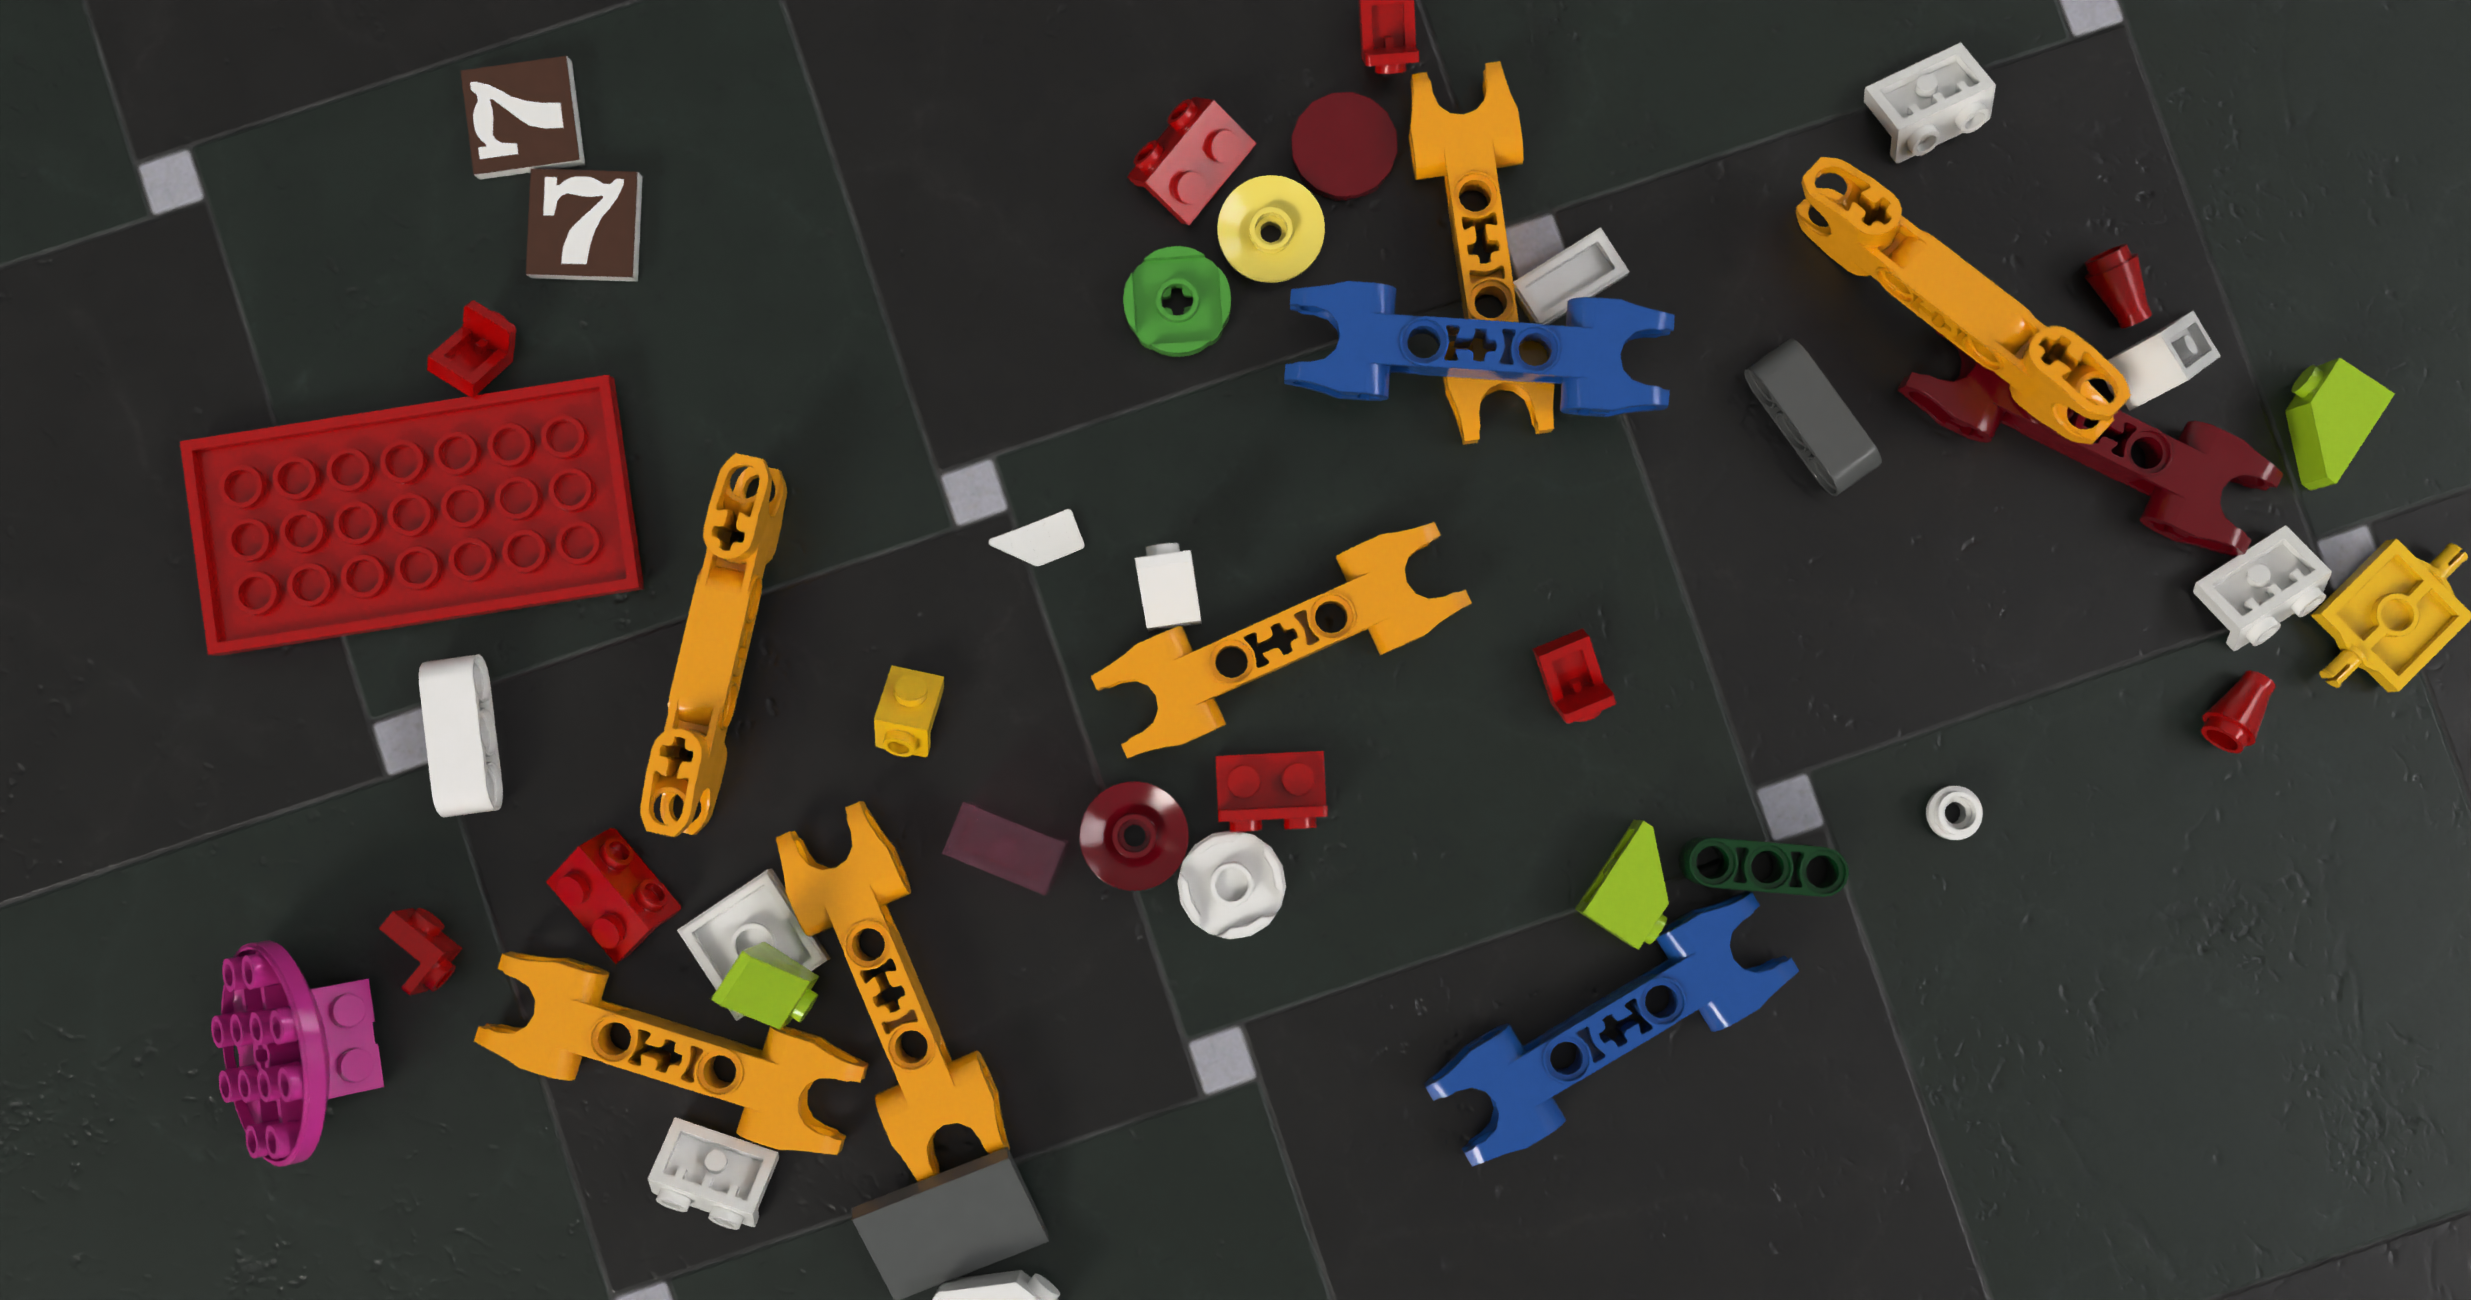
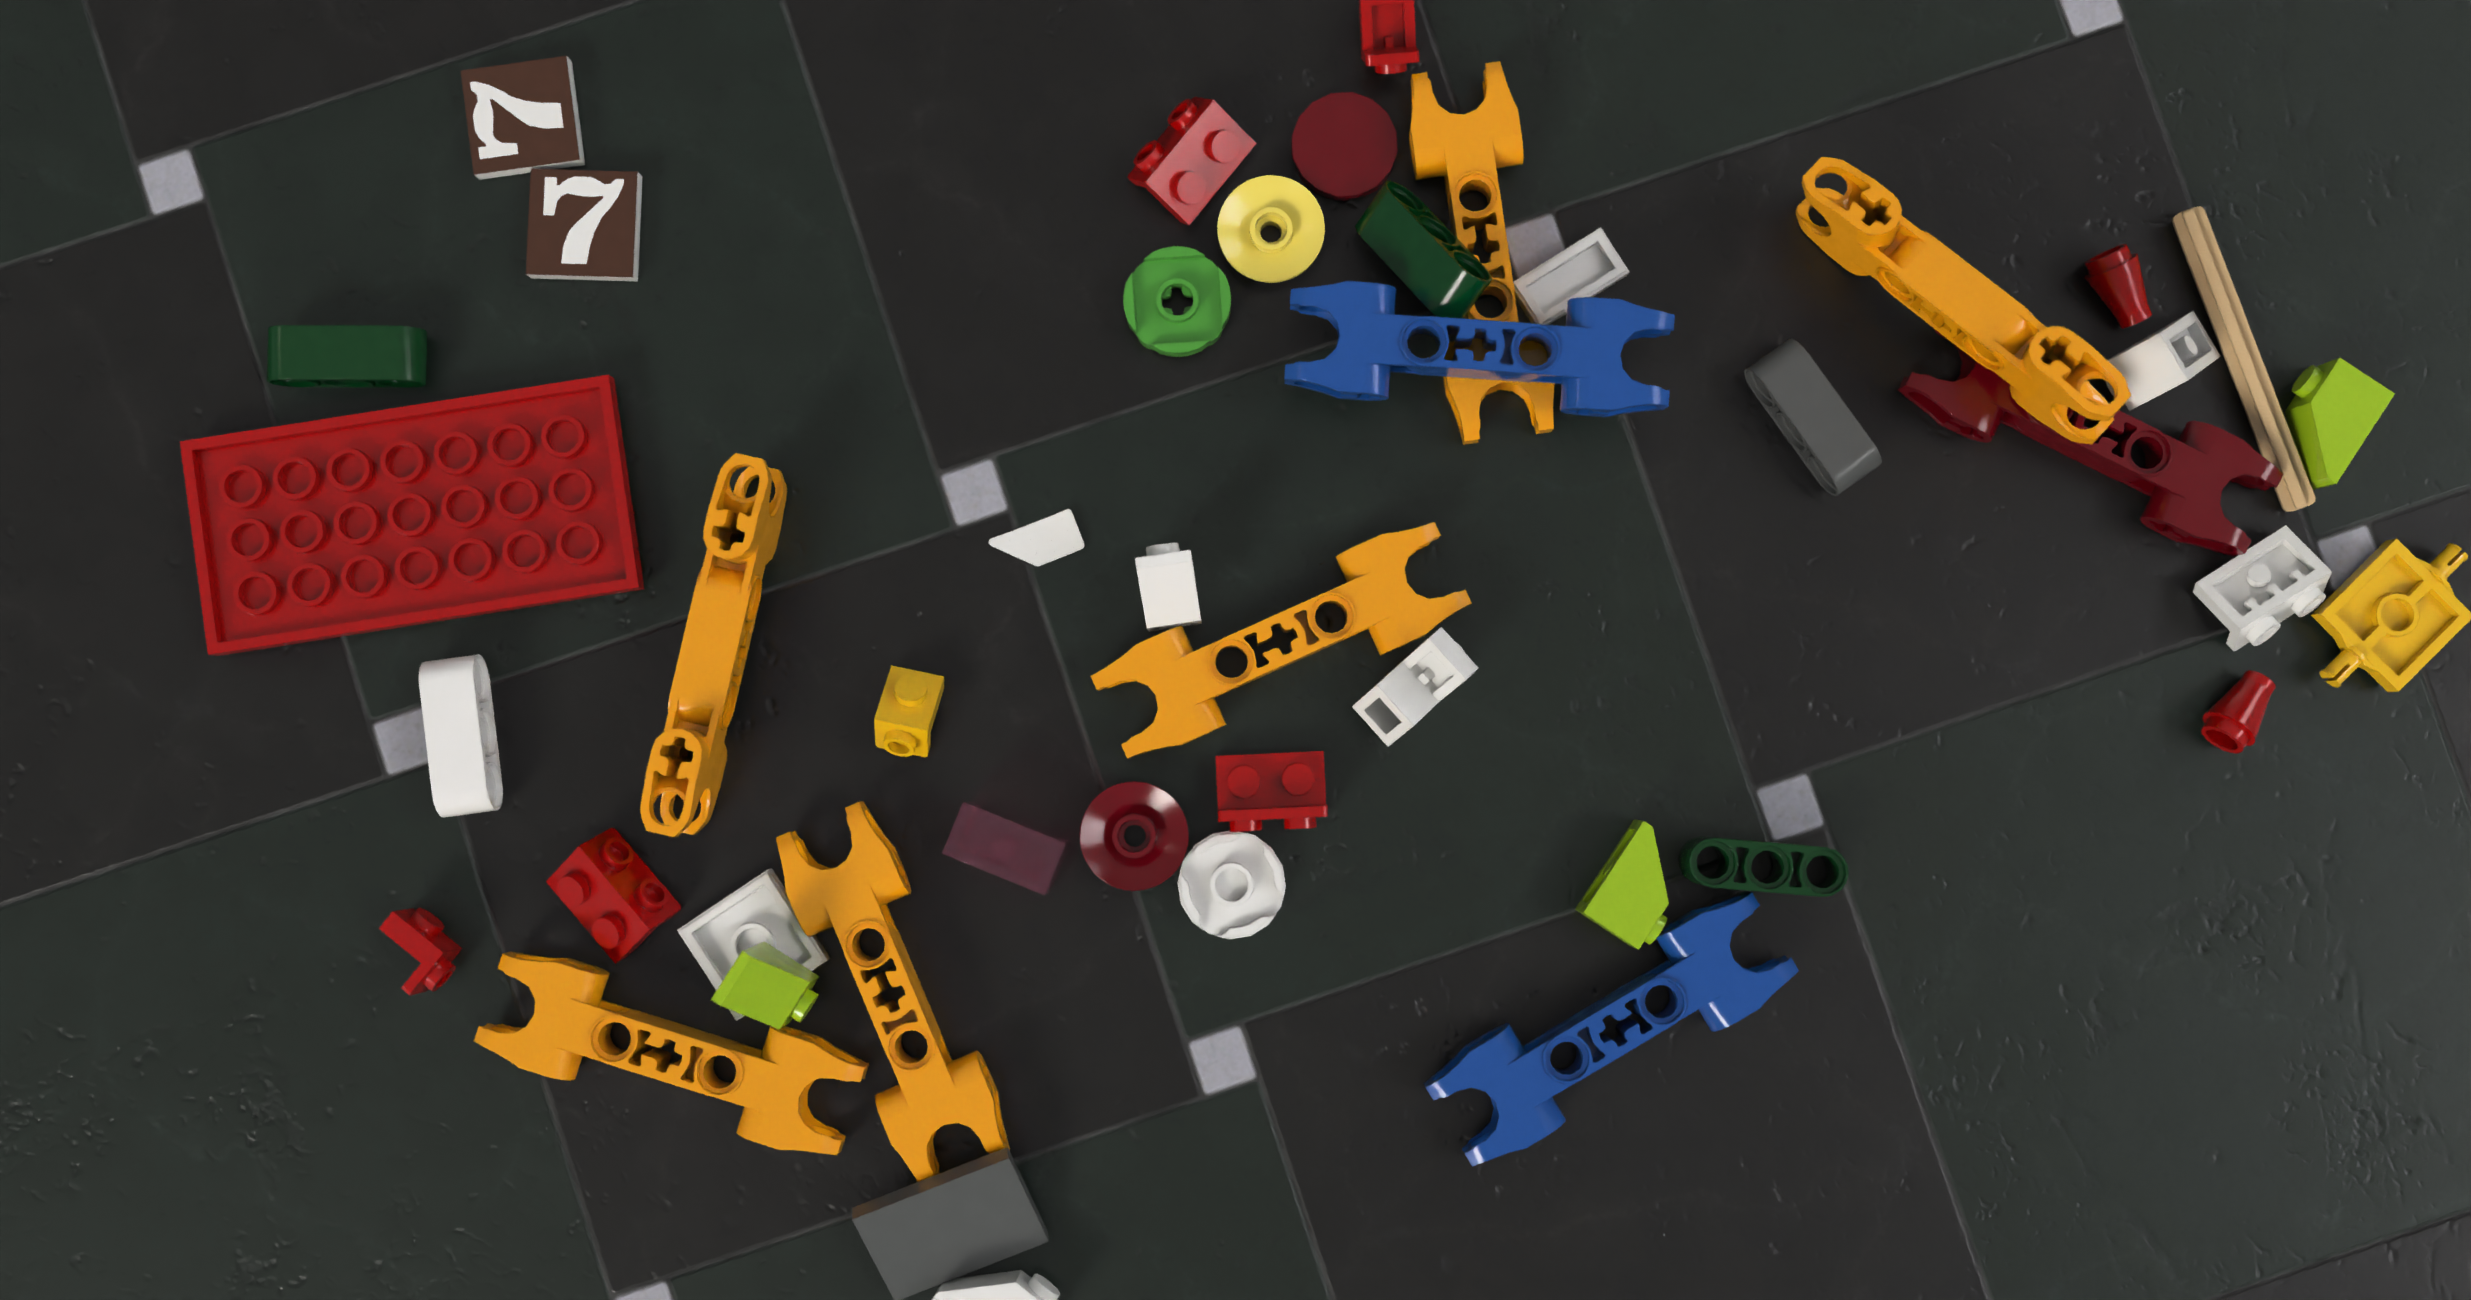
dark pink bracket [211,941,384,1167] -> none
red bracket [427,300,516,399] -> none
white bracket [648,1117,779,1230] -> none
red bracket [1533,628,1616,724] -> none
white bracket [1864,42,1996,163] -> none
white plate [1926,786,1983,840] -> none
none -> dark green beam [267,325,428,388]
none -> white brick [1352,627,1478,747]
none -> dark green beam [1355,181,1492,319]
none -> tan axle [2172,206,2316,512]

